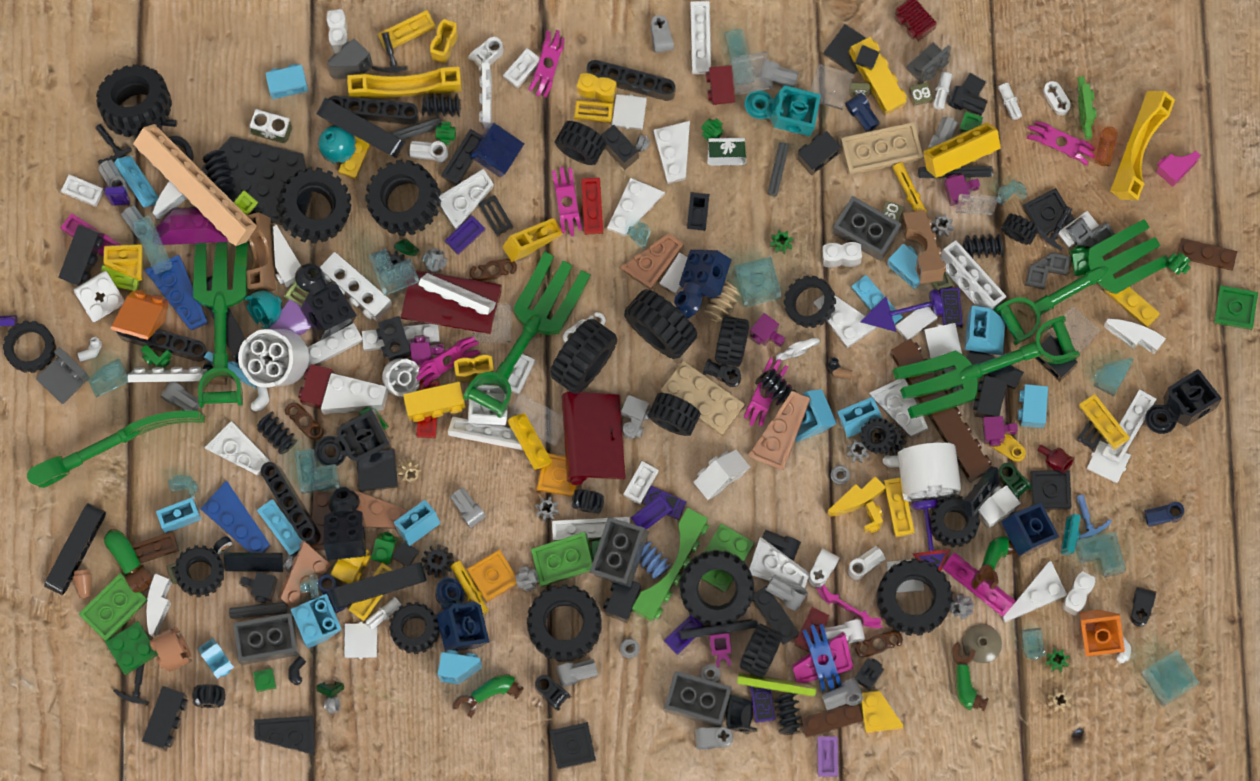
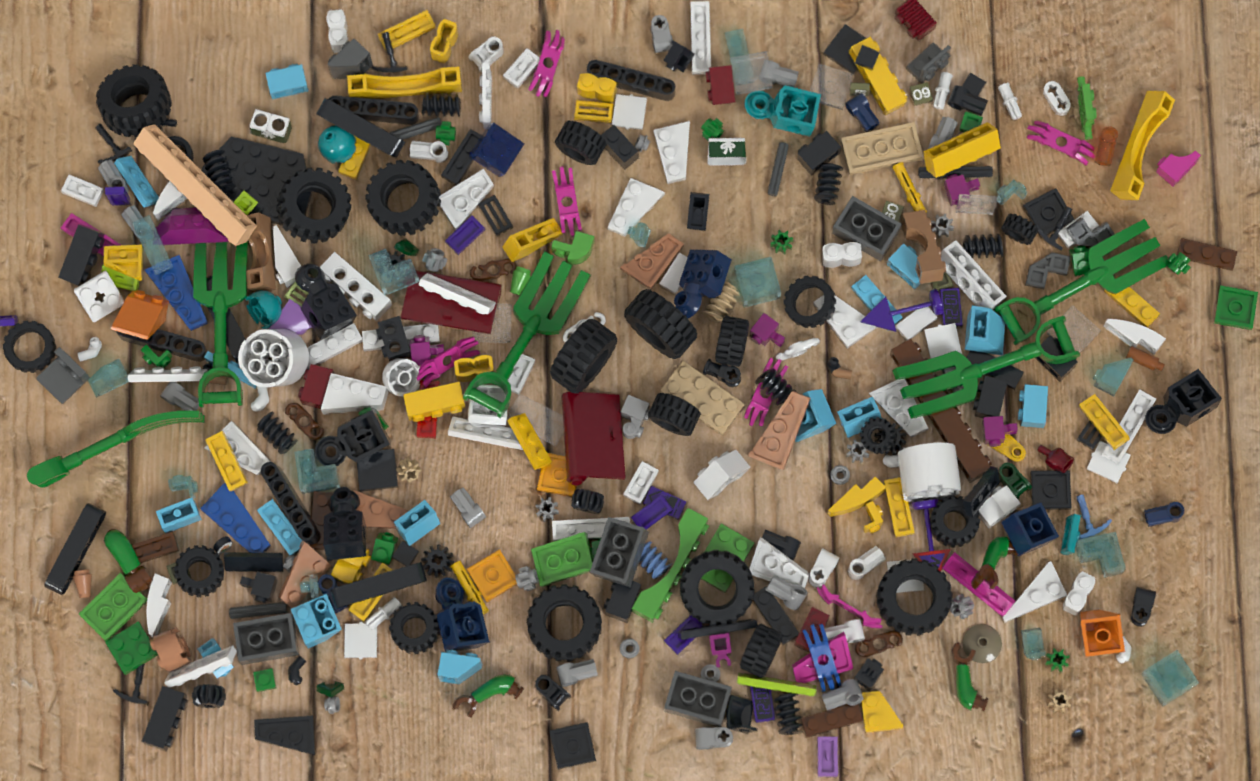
red plate [581,177,604,235] -> none
none -> white plate [164,646,237,688]
none -> yellow plate [205,431,248,492]
none -> bright green cone [510,266,531,296]
none -> bright green brick [551,231,595,265]
none -> black brick [663,40,695,73]
none -> black piece [814,163,843,205]
none -> dark orange cylinder [1126,346,1165,371]

